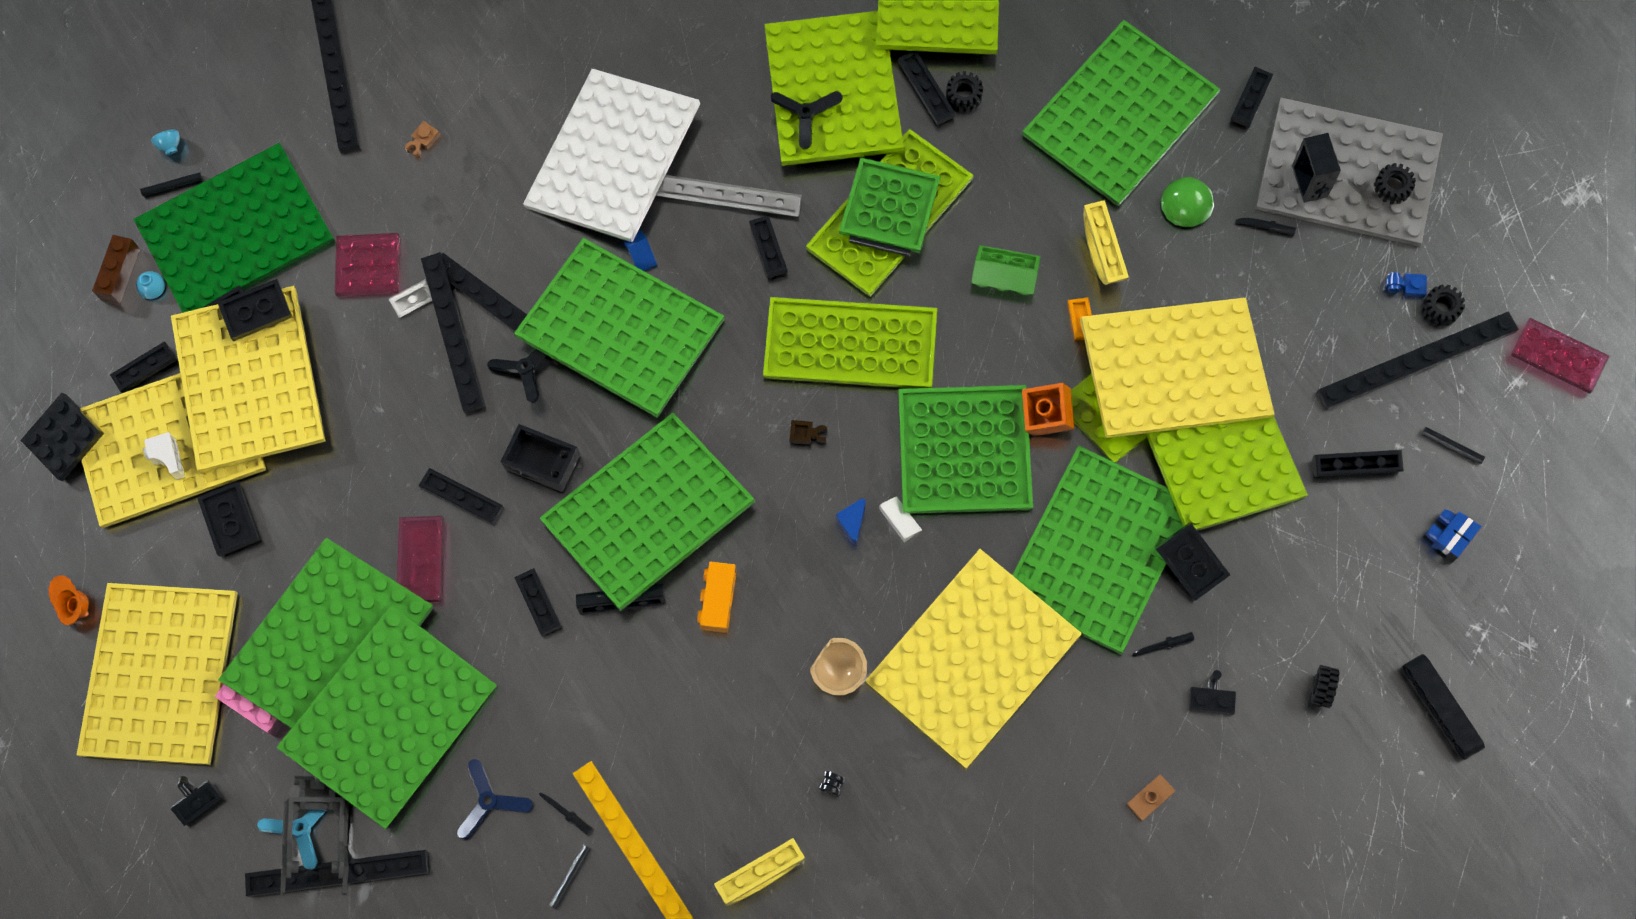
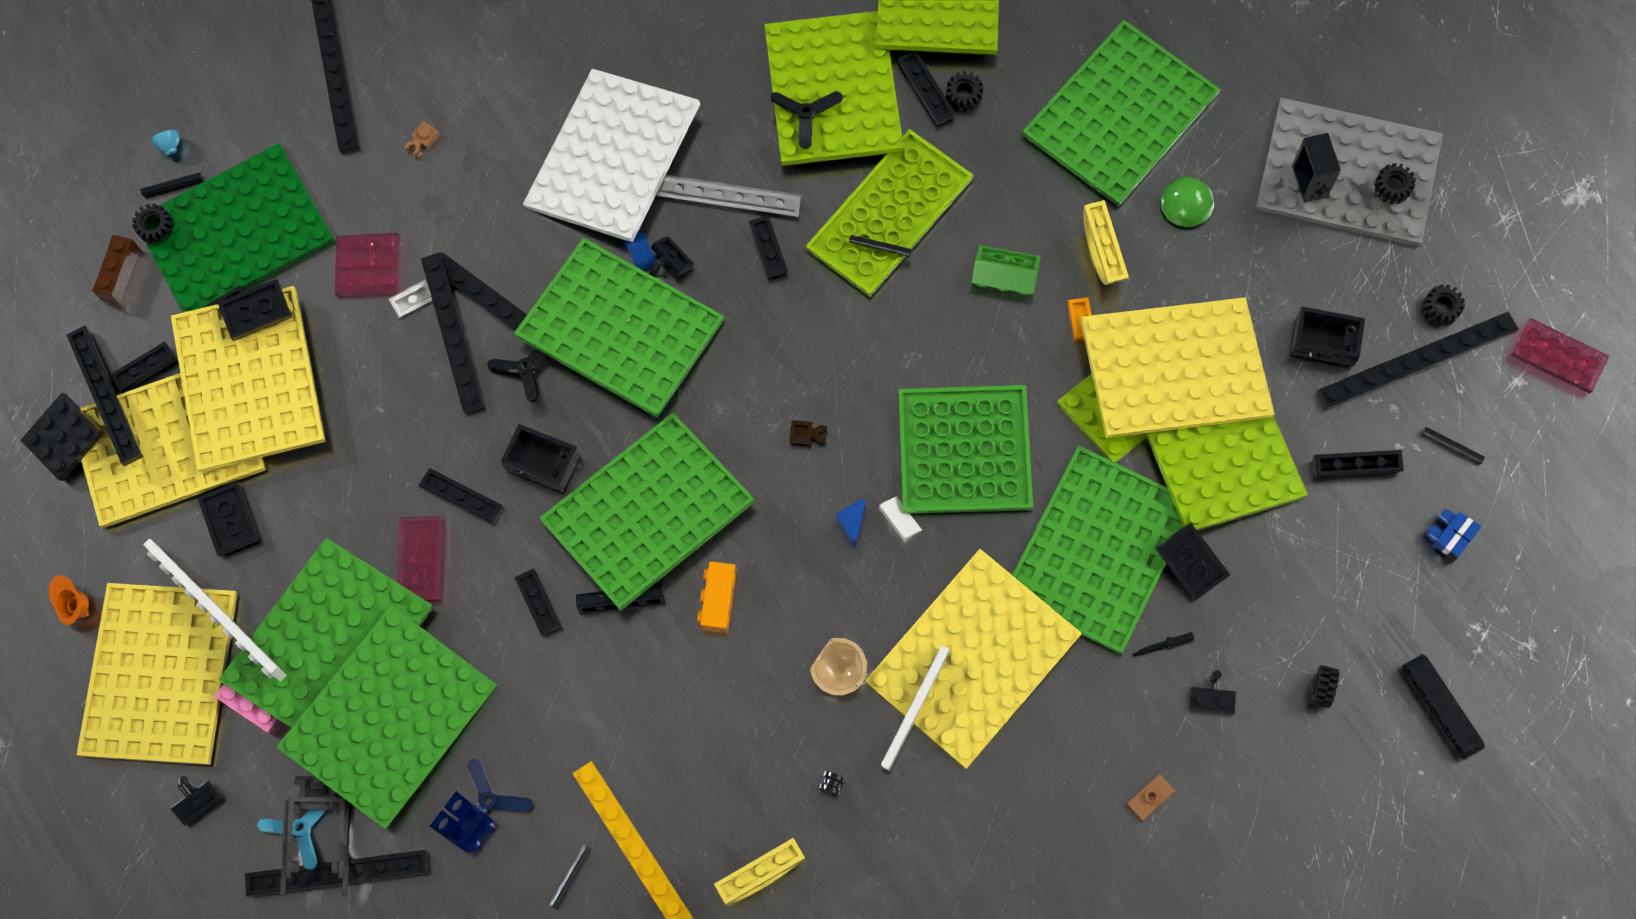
medium azure brick [136,271,166,299] -> none
white arch [143,432,185,480] -> none
black piece [539,792,593,835] -> none
lime plate [763,297,937,388] -> none
bright green plate [839,158,941,253] -> none
orange brick [1022,383,1074,436] -> none
black plate [1230,67,1274,128] -> none
black piece [1236,218,1296,236] -> none
blue plate [1386,273,1427,297] -> none
none -> black plate [66,326,144,467]
none -> black tyre [132,204,174,244]
none -> white plate [143,539,287,682]
none -> clear blue hips [429,791,494,853]
none -> black plate [649,236,694,278]
none -> white tile [881,645,950,772]
none -> black piece [1291,306,1365,366]

